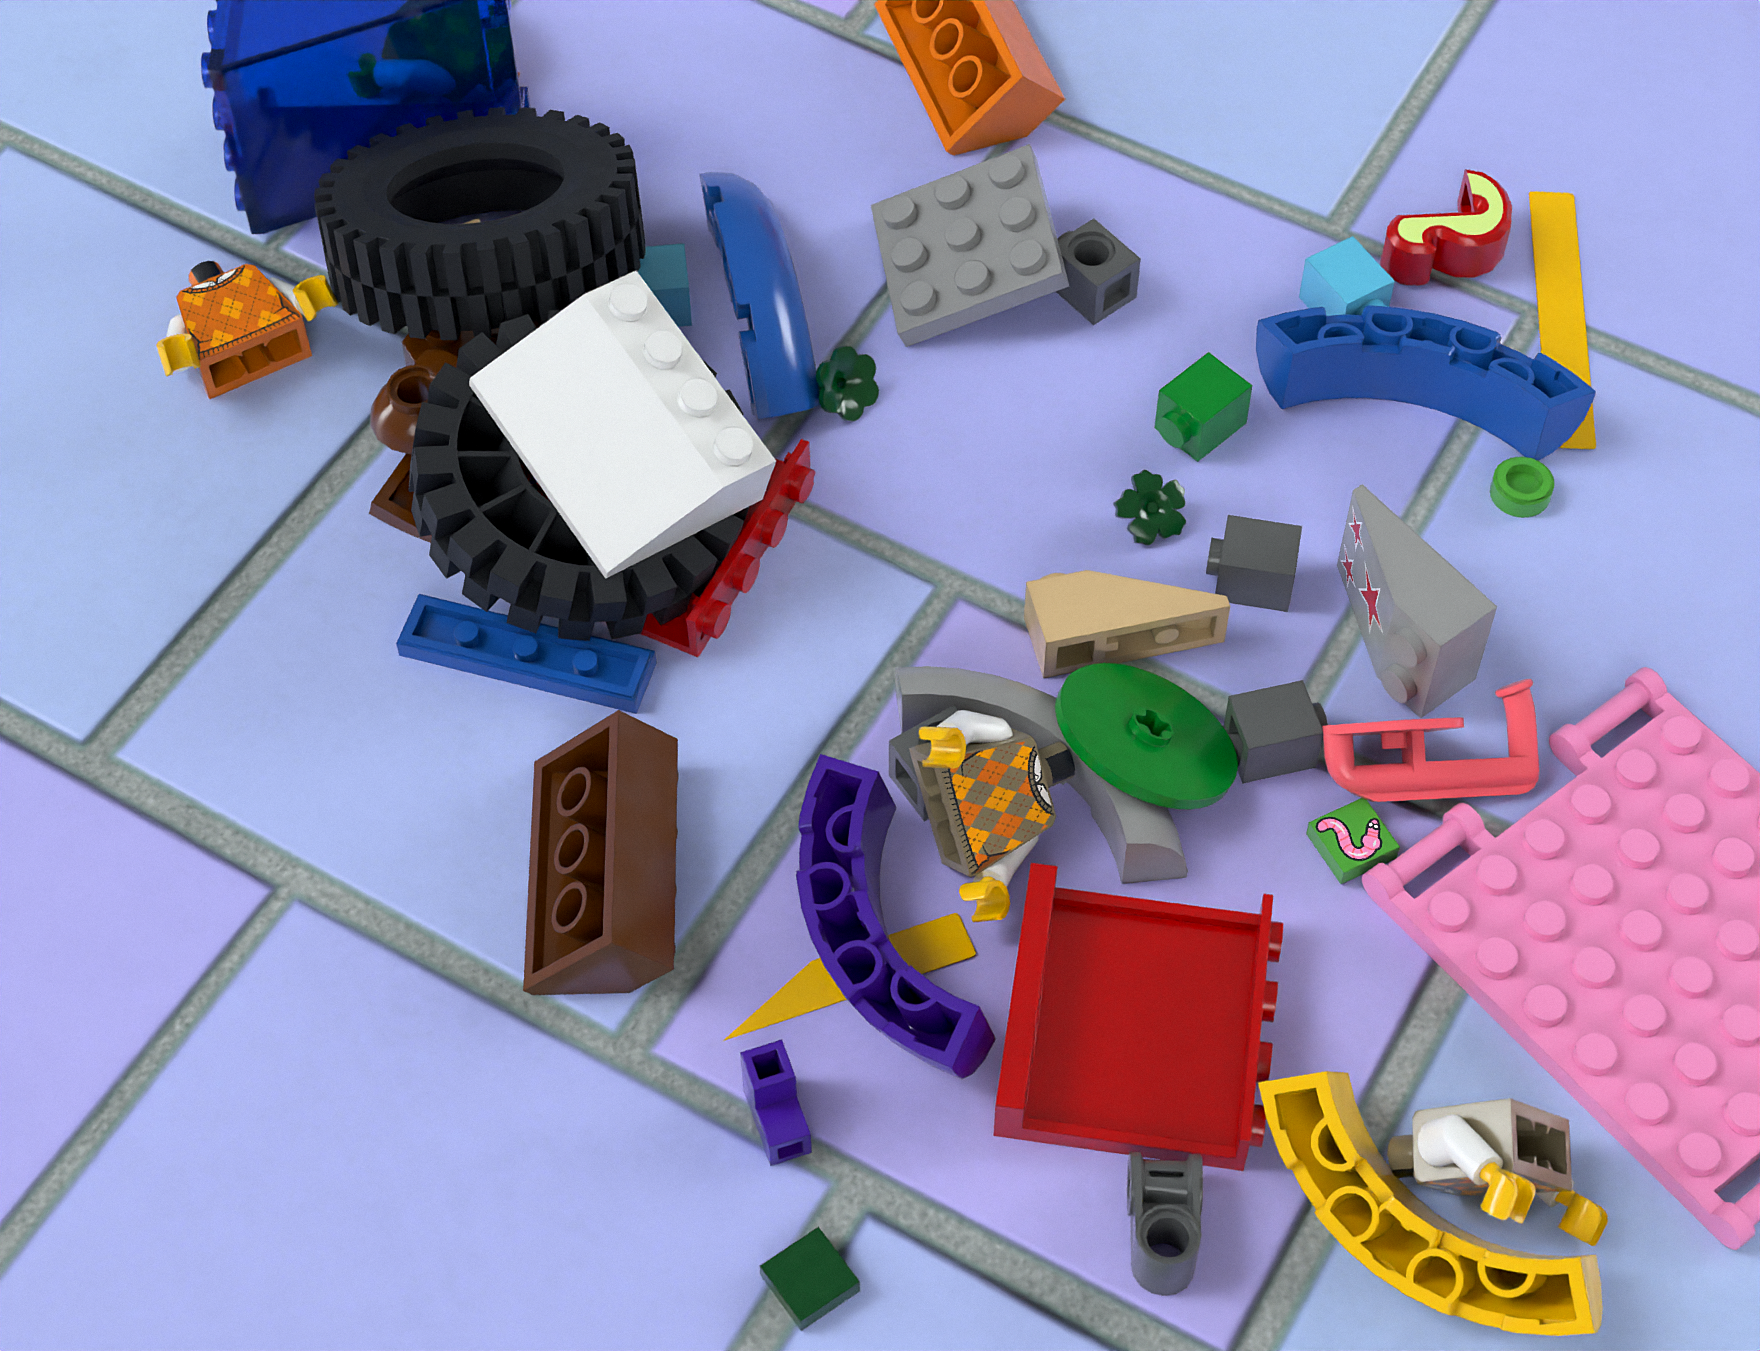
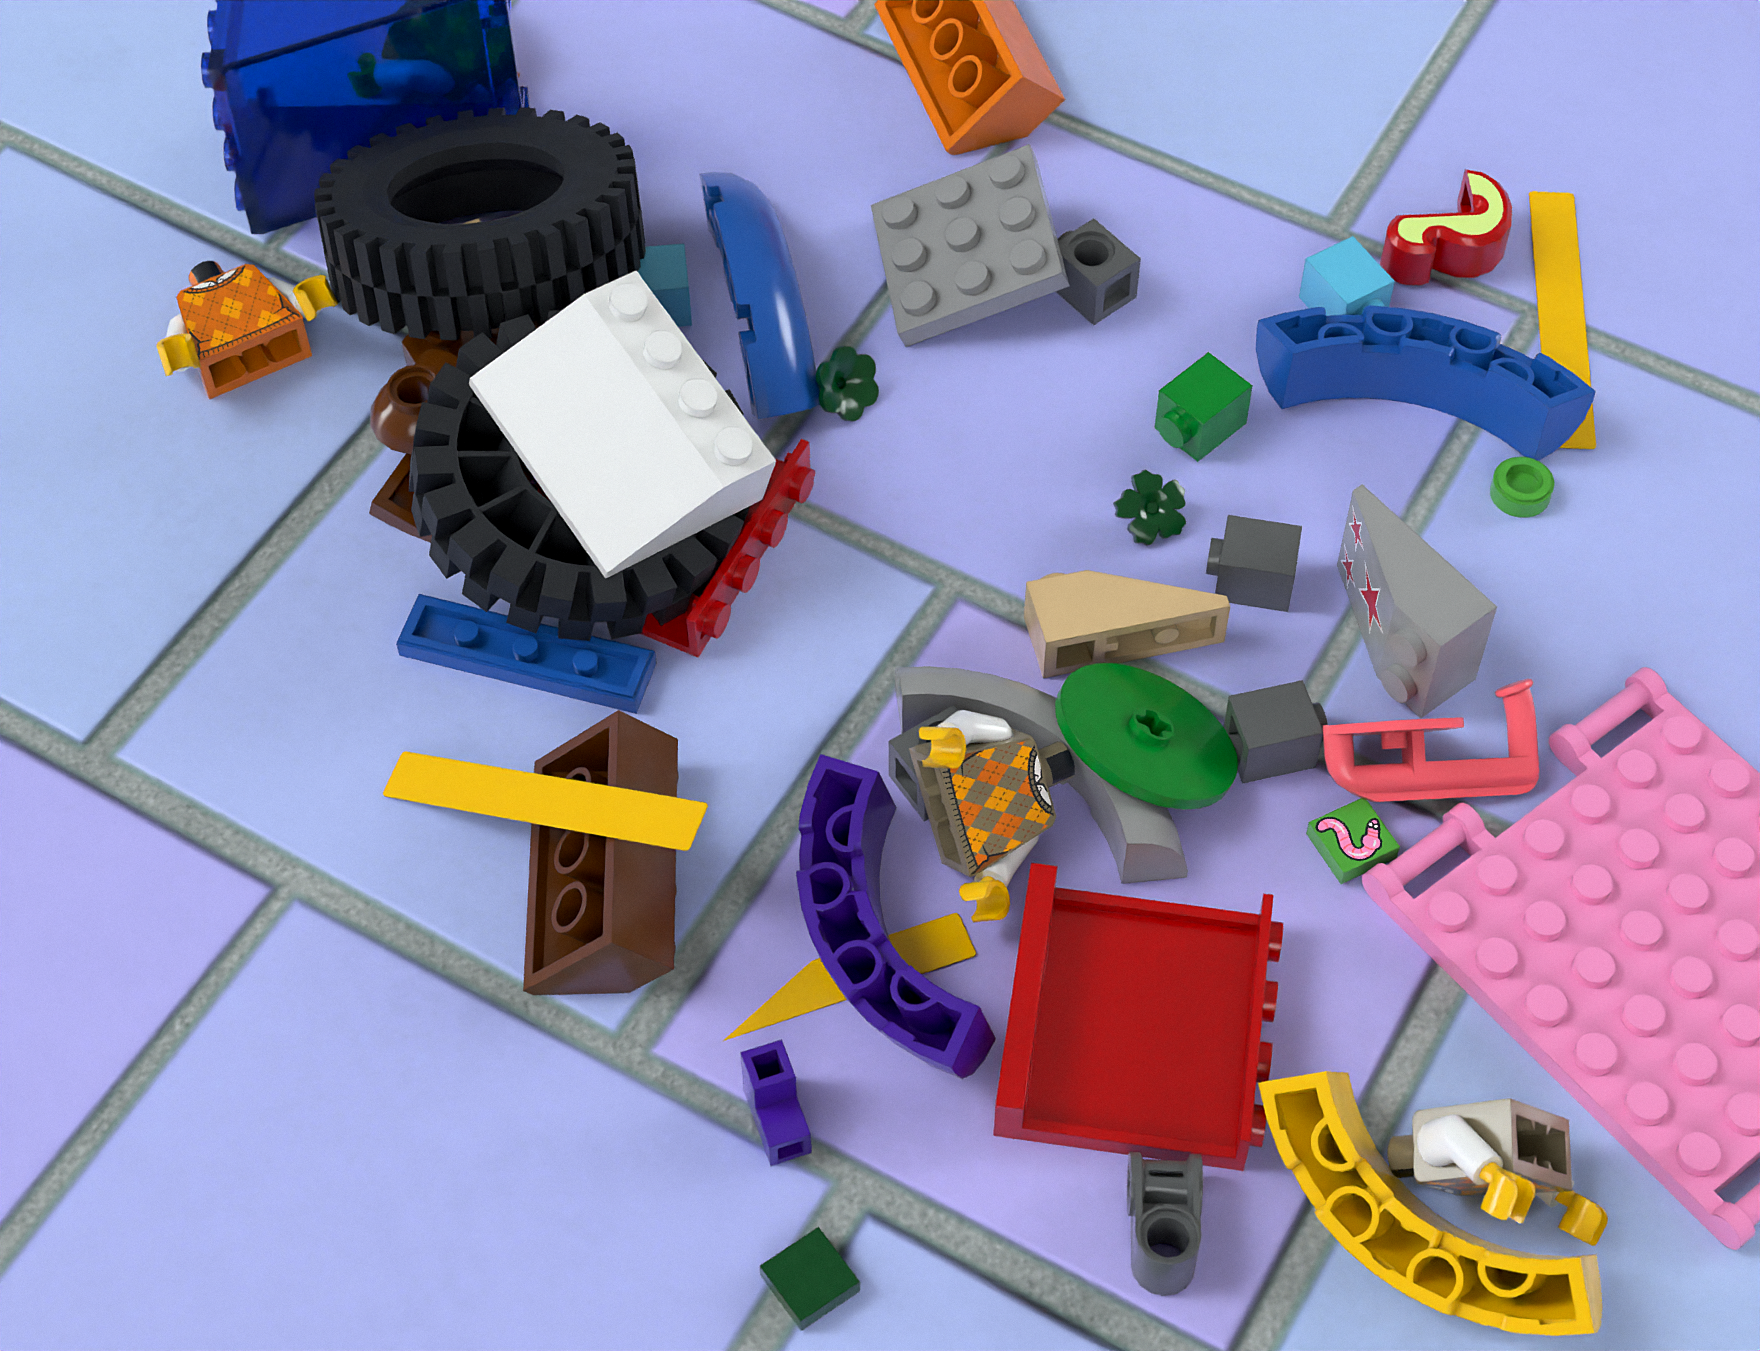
none -> yellow sticker [383,751,708,851]

